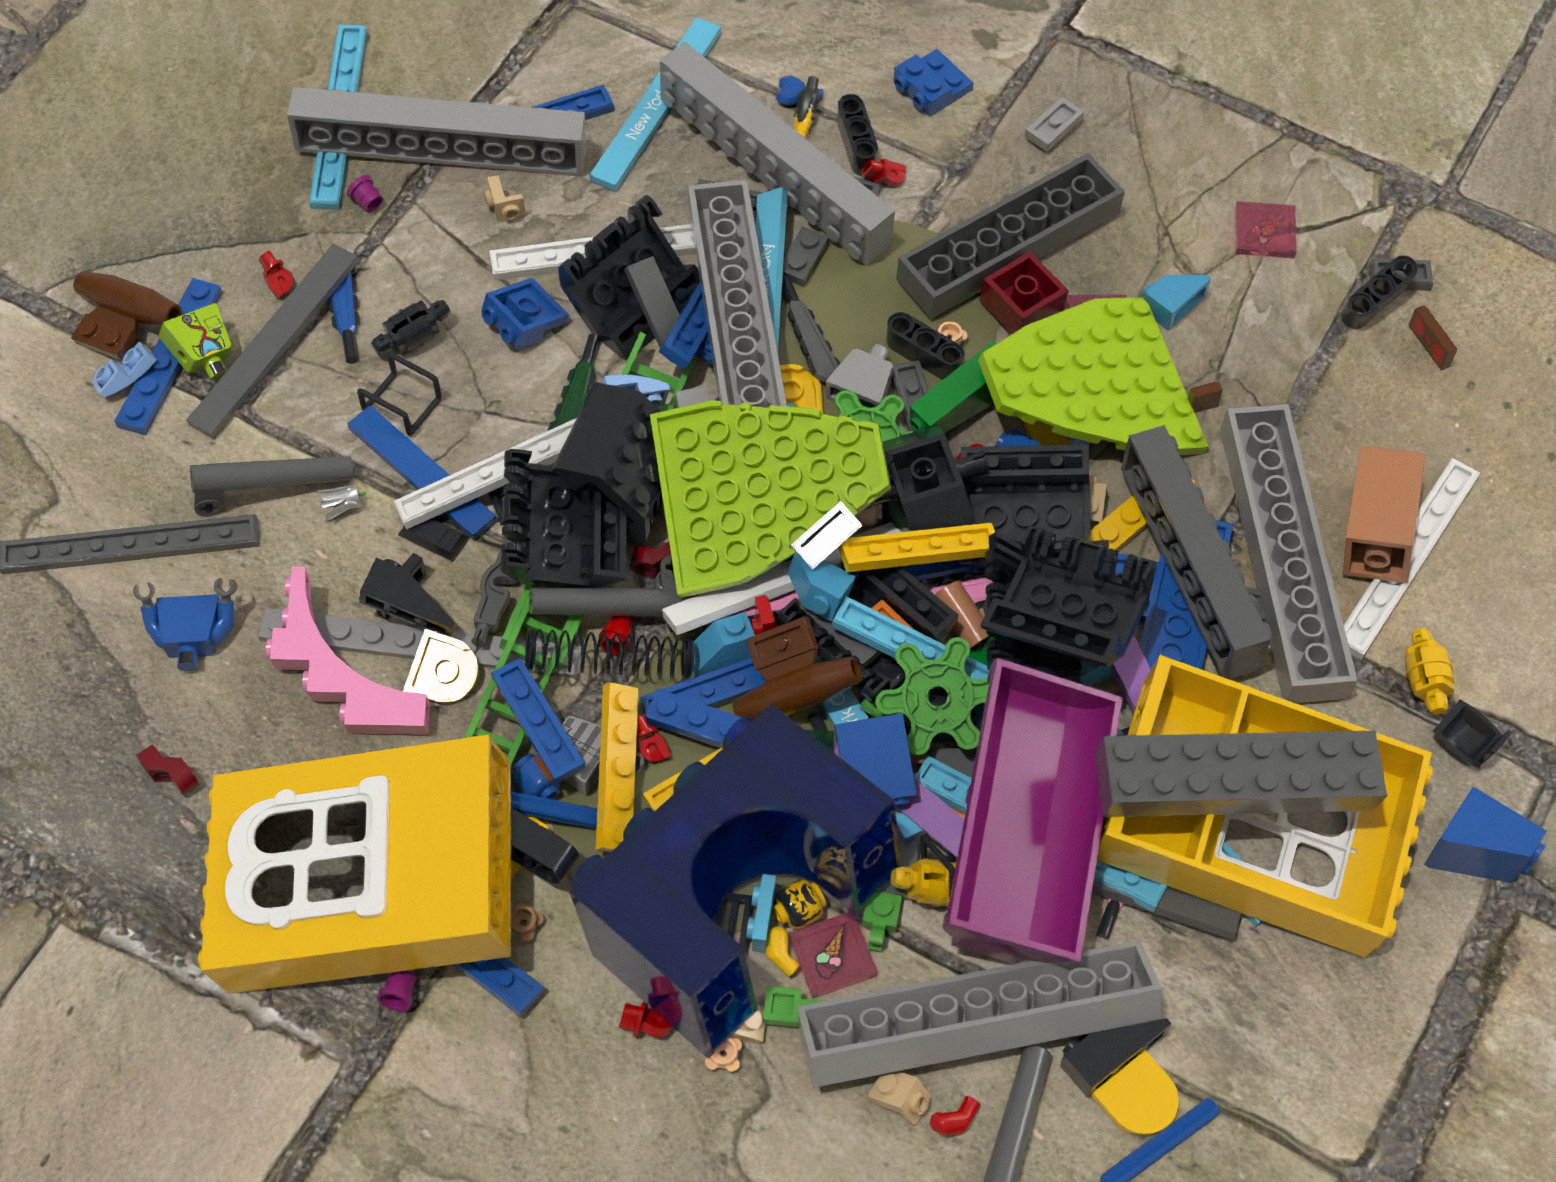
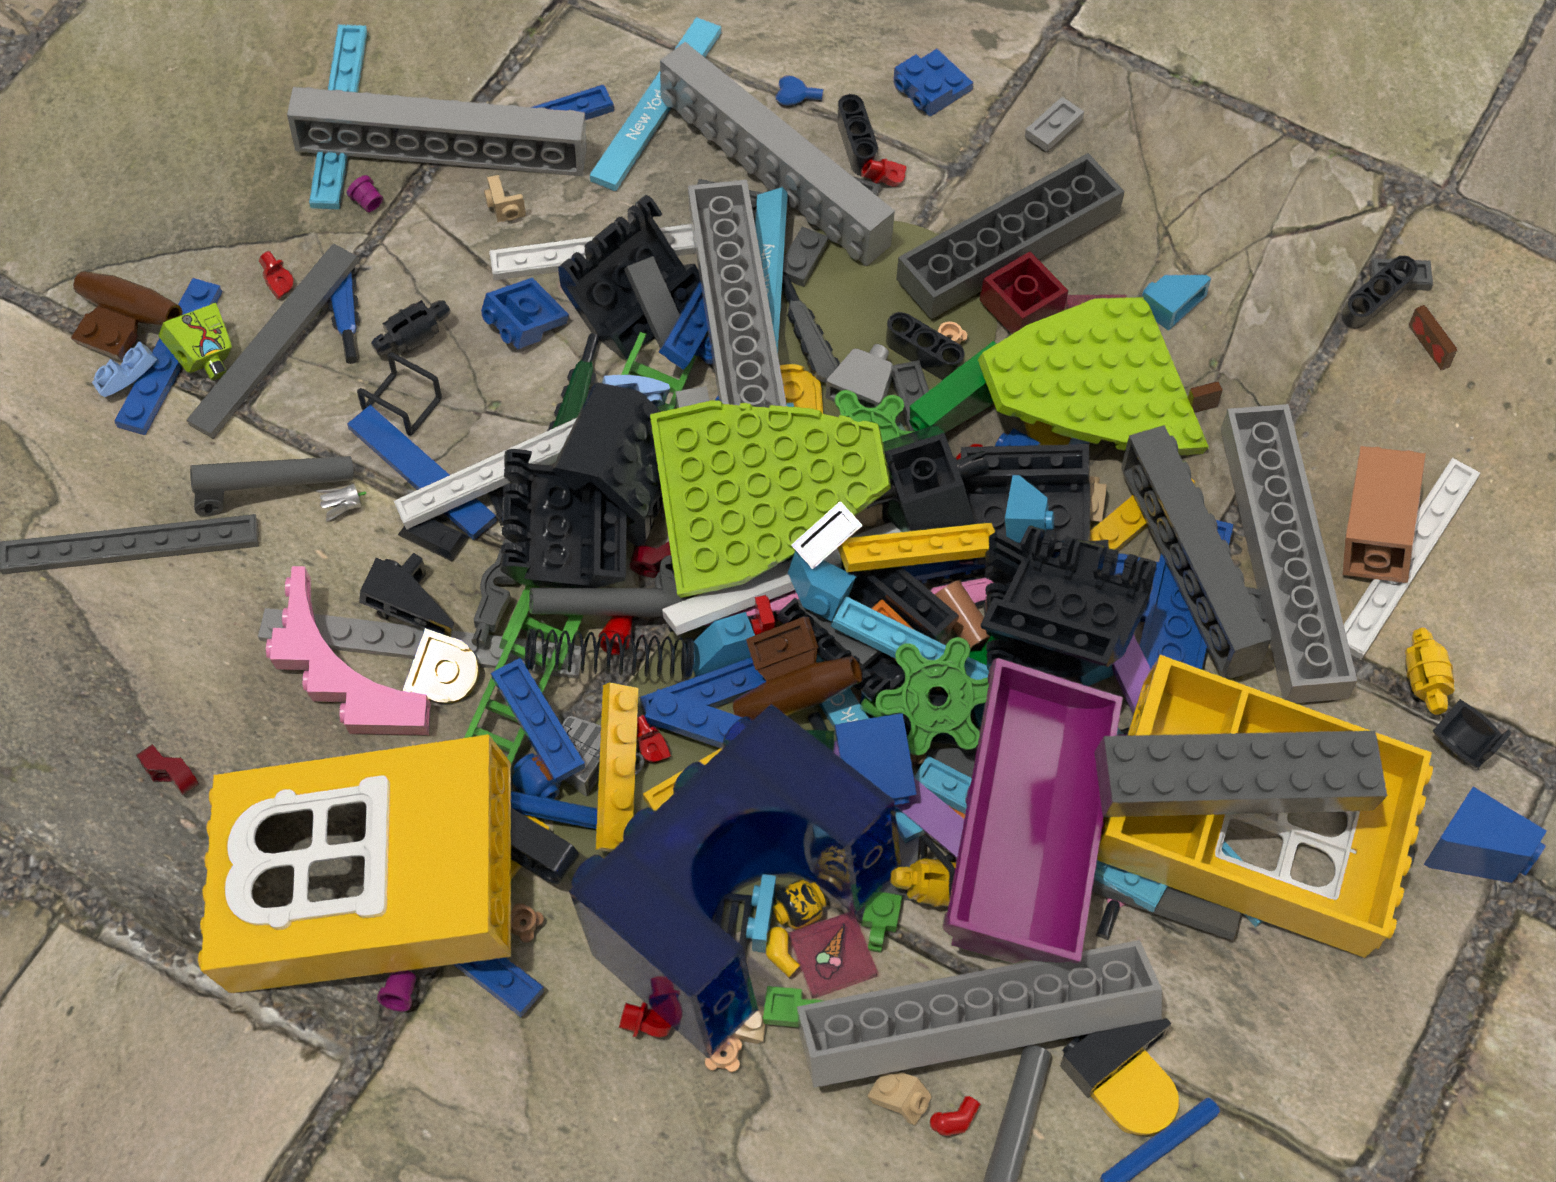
blue torso [133,578,238,671] -> none
pearl dark grey piece [794,76,820,138] -> none
clear pink tile [1235,201,1296,259] -> none
none -> dark azure slope [1005,475,1054,543]

